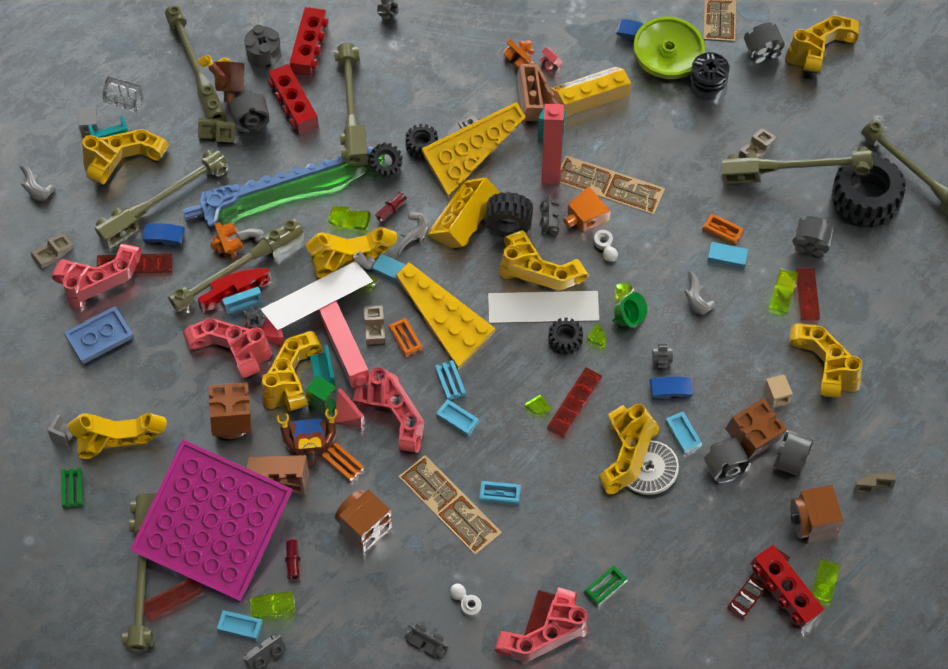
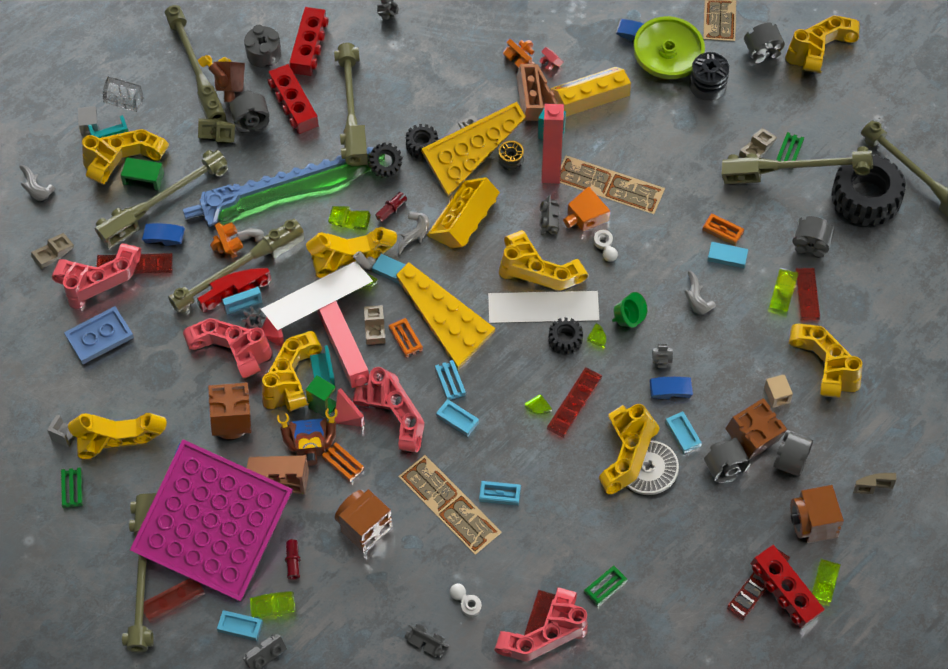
black tyre [485,192,533,236] -> none
clear neon green tile [615,282,634,300] -> none
none -> green panel [121,157,164,191]
none -> pearl dark grey wheel [498,141,524,170]
none -> green tile [776,132,804,169]

